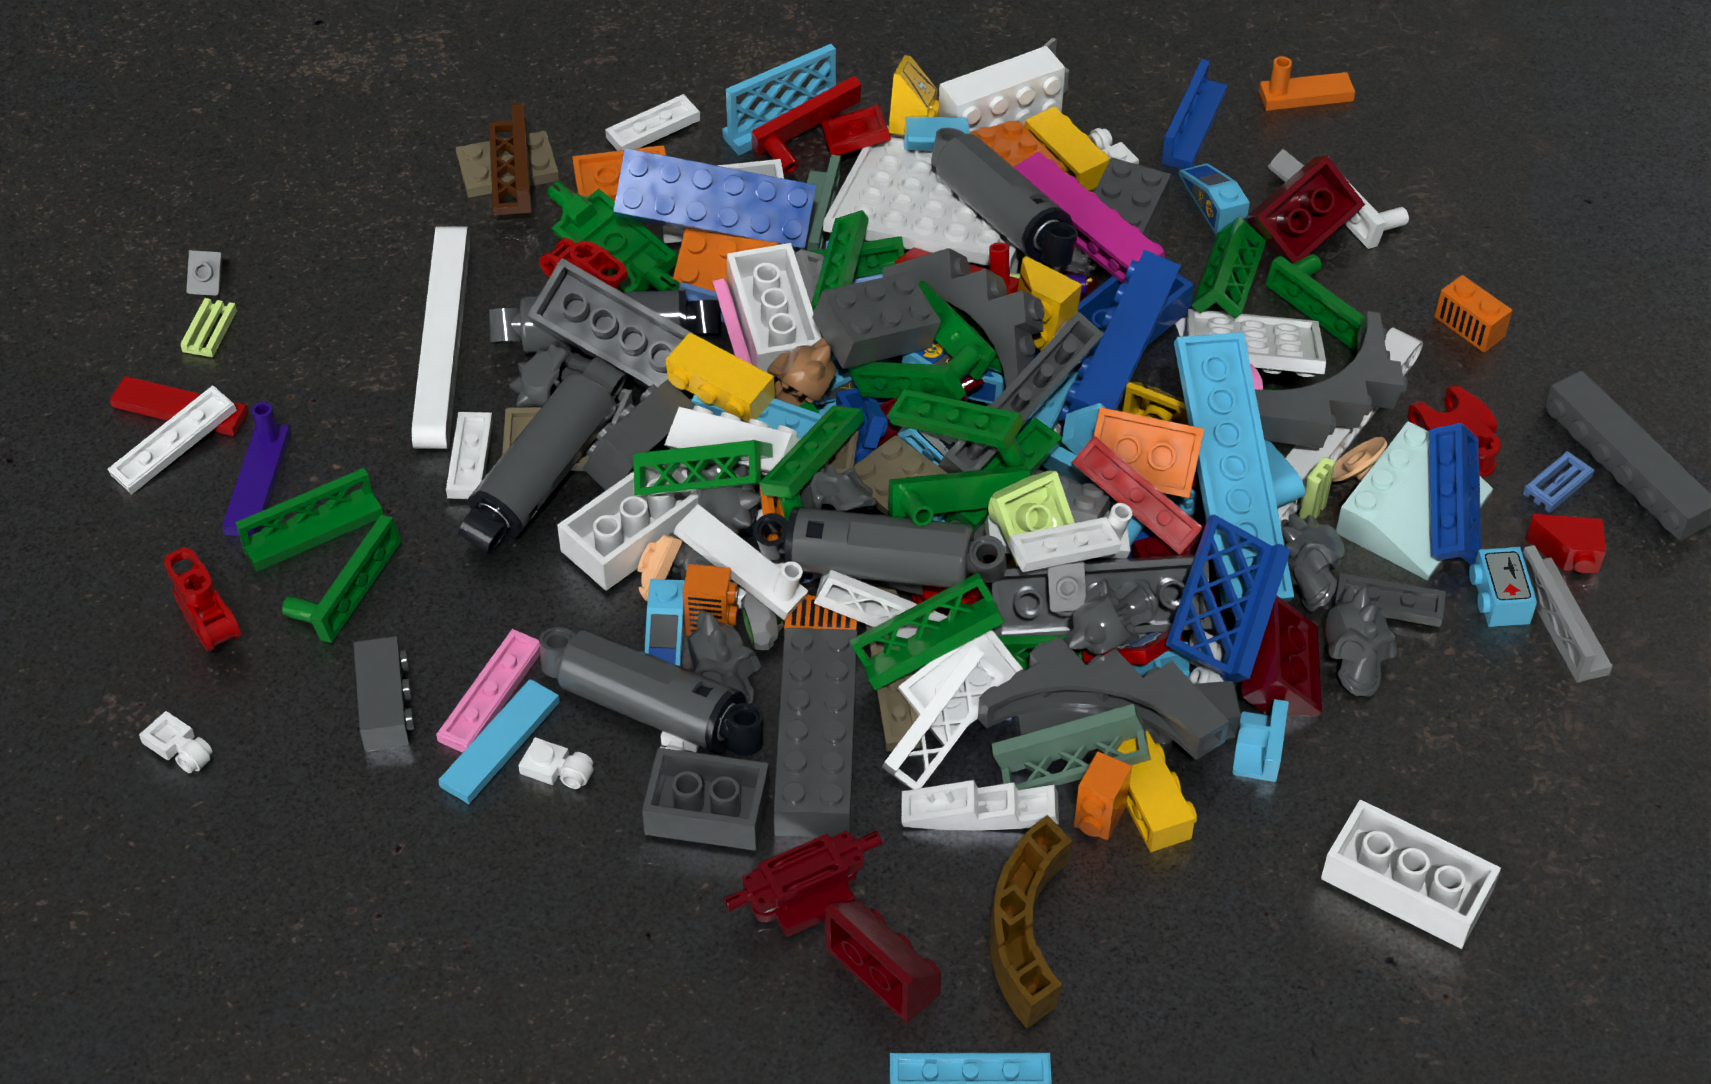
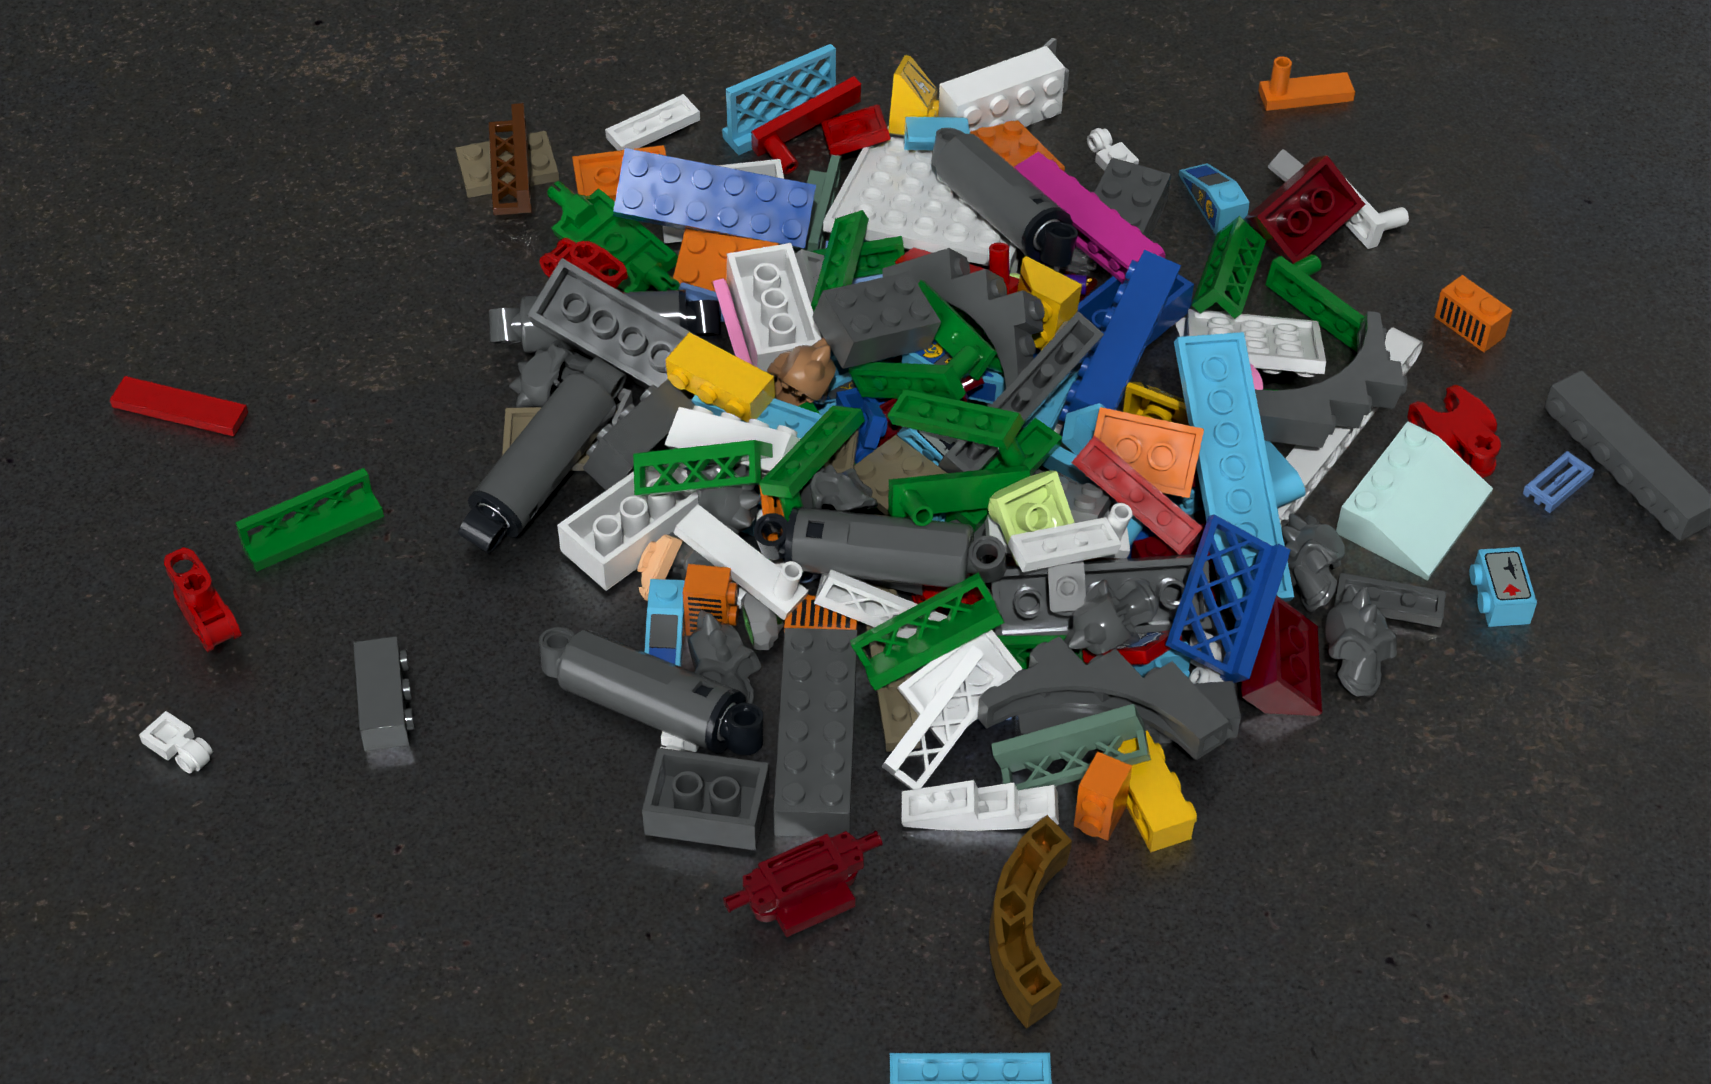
white tile [108,385,237,495] -> none
yellowish green tile [180,298,237,357] -> none
light grey bracket [187,250,230,296] -> none
dark purple piece [222,402,291,536] -> none
green piece [282,515,402,643] -> none
white beam [412,226,470,449] -> none
bright pink tile [436,629,540,753] -> none
medium azure tile [438,679,560,804] -> none
white plate [446,412,493,499] -> none
white plate [518,737,593,789] -> none
dark red slope [825,900,941,1024] -> none
yellow brick [1024,106,1110,191] -> none
blue fence [1161,59,1228,169] -> none
medium azure panel [1232,699,1289,782] -> none
yellowish green tile [1299,457,1336,521] -> none
white brick [1321,800,1501,949] -> none
light nougat dish [1332,437,1387,482] -> none
blue fence [1429,423,1481,565] -> none
light grey fence [1523,545,1613,683] -> none
red slope [1526,513,1606,573] -> none

